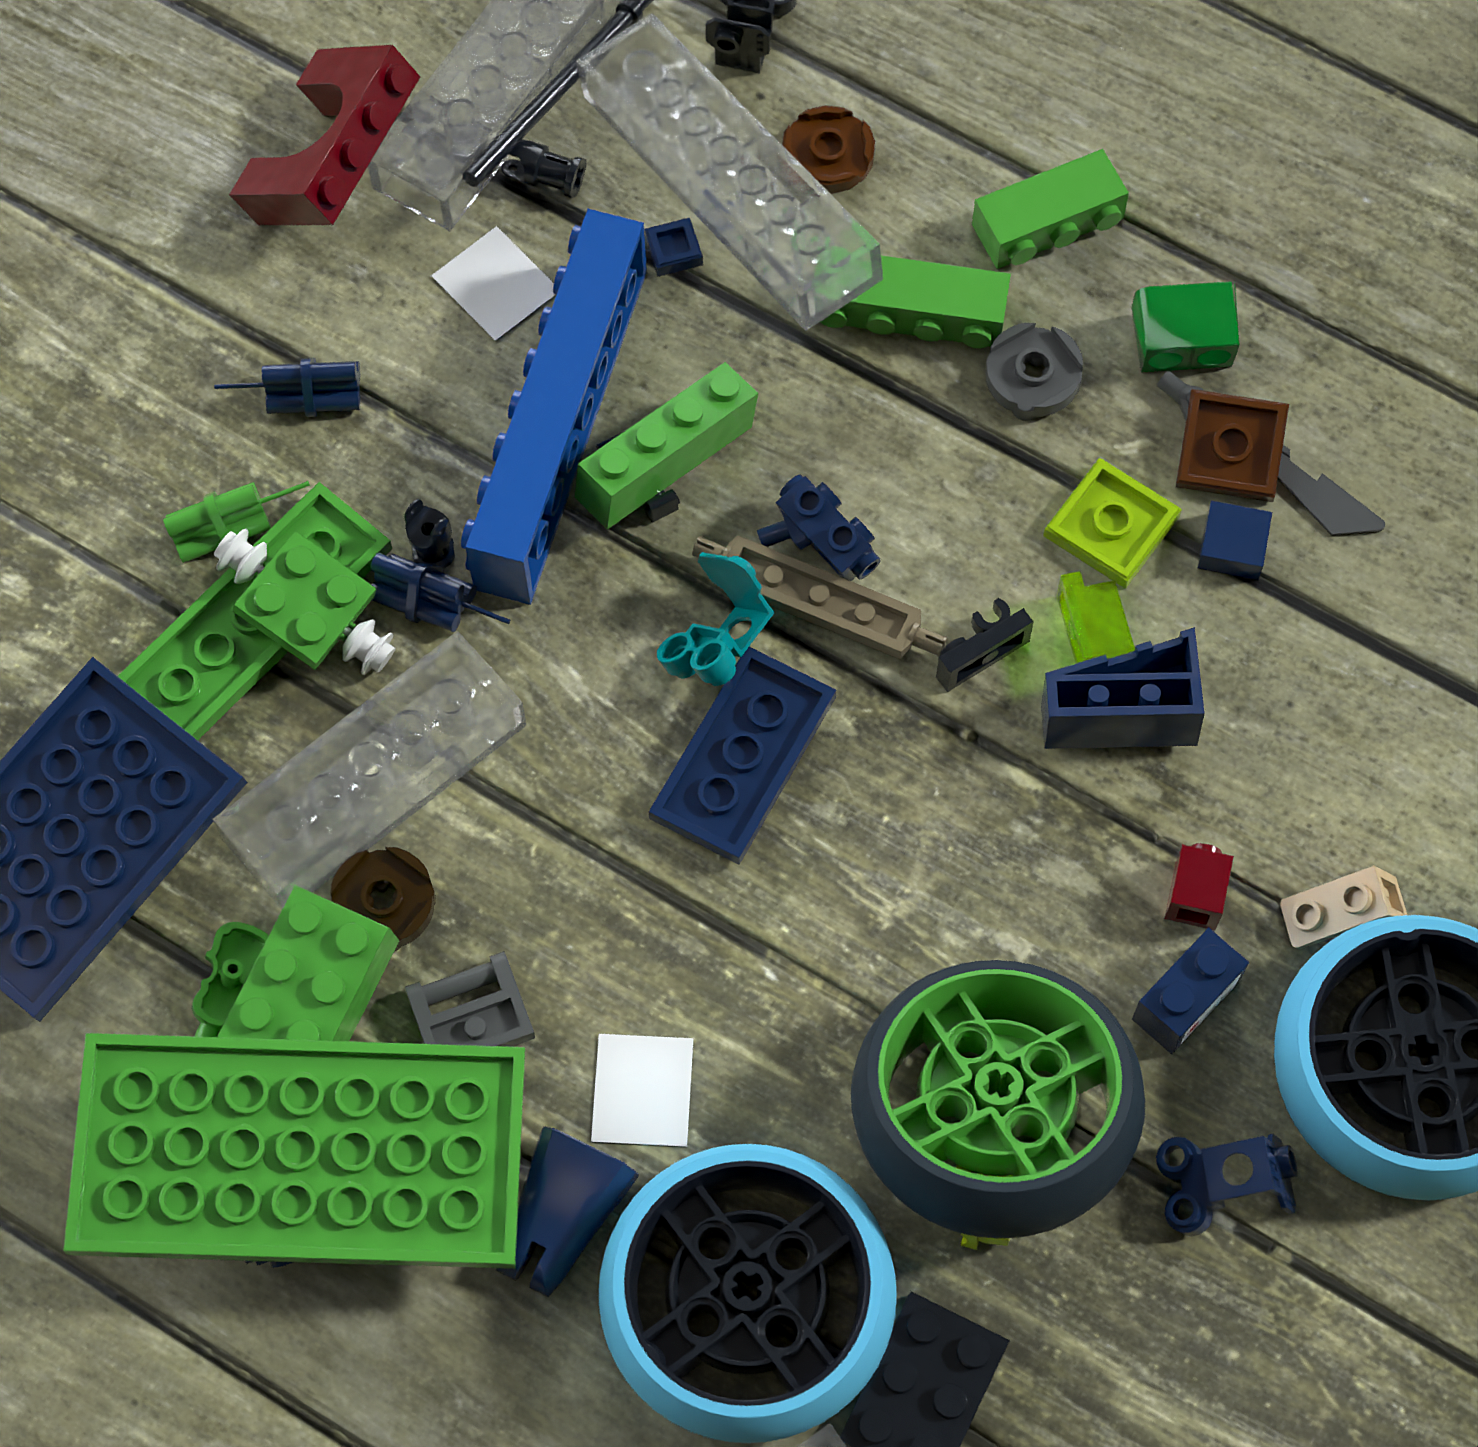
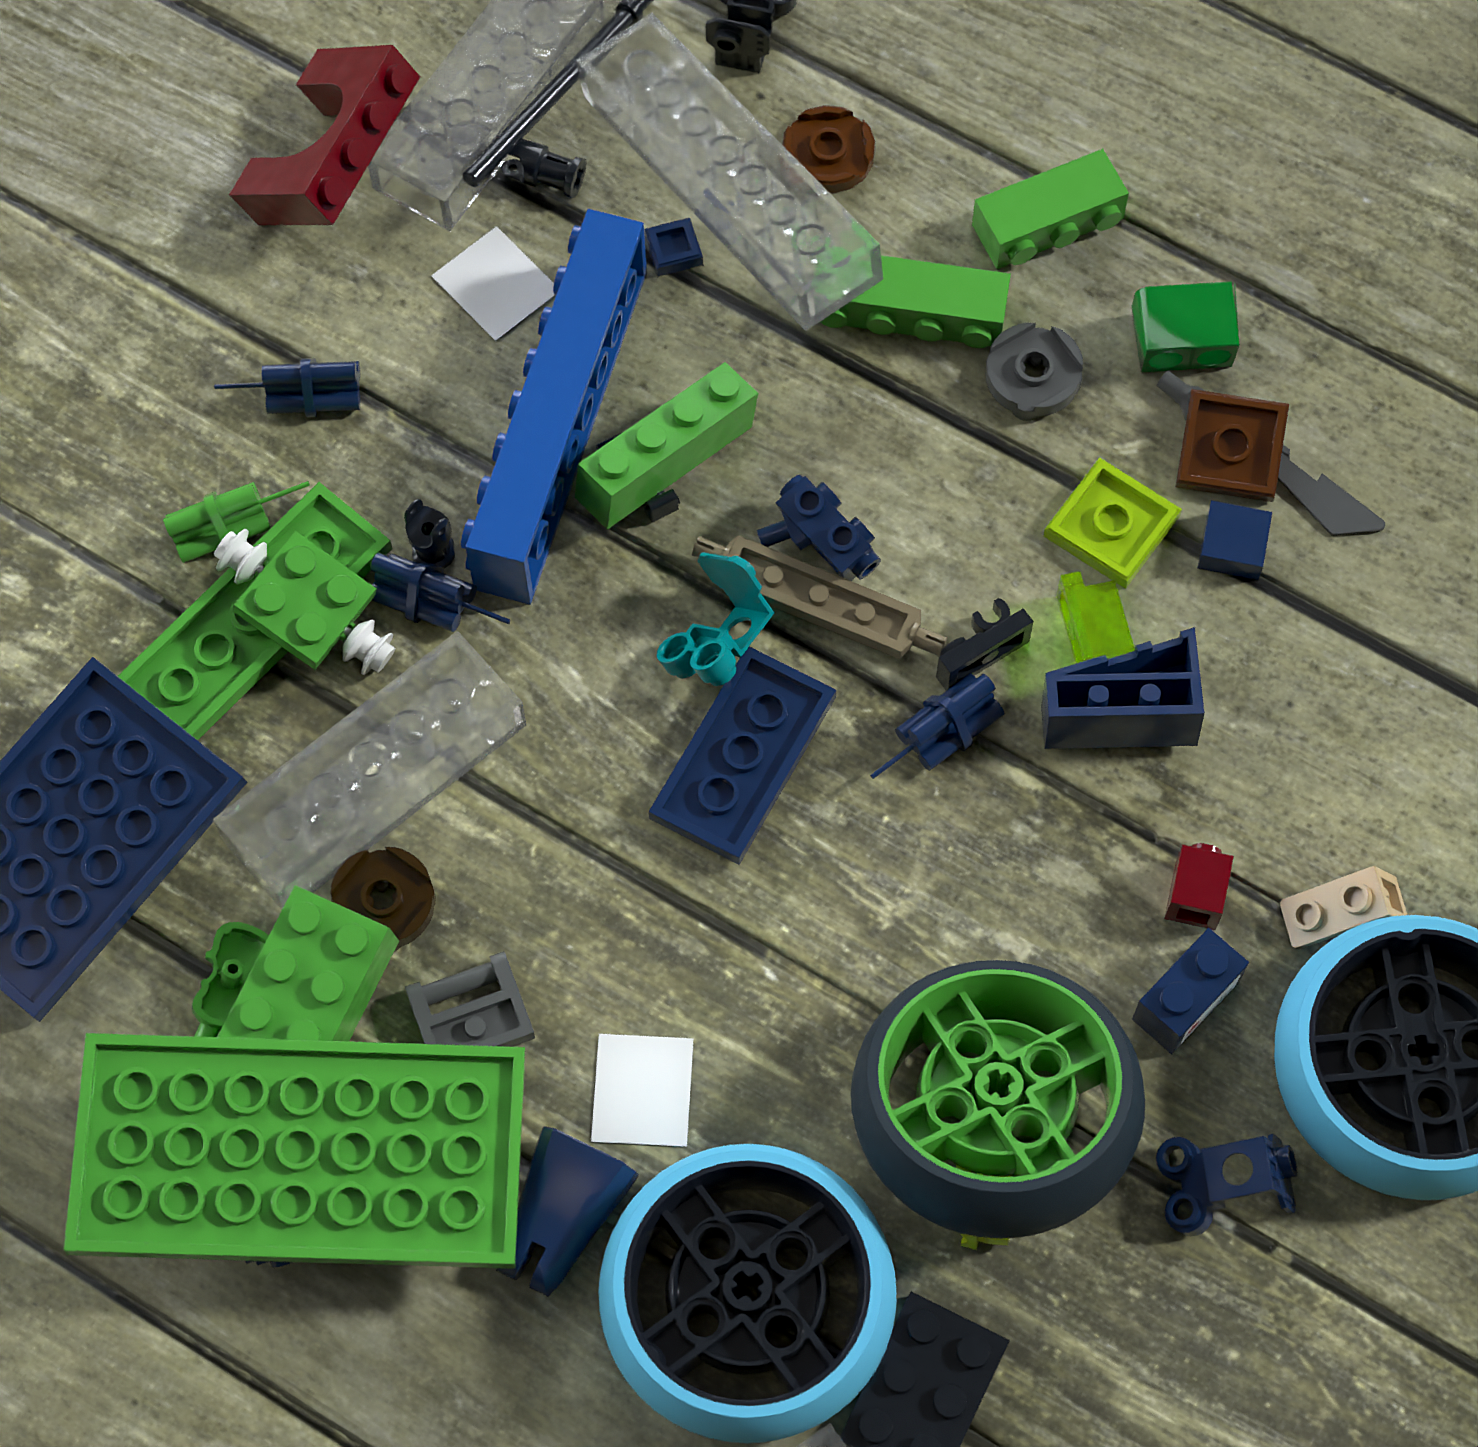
none -> dark blue piece [870,673,1005,779]

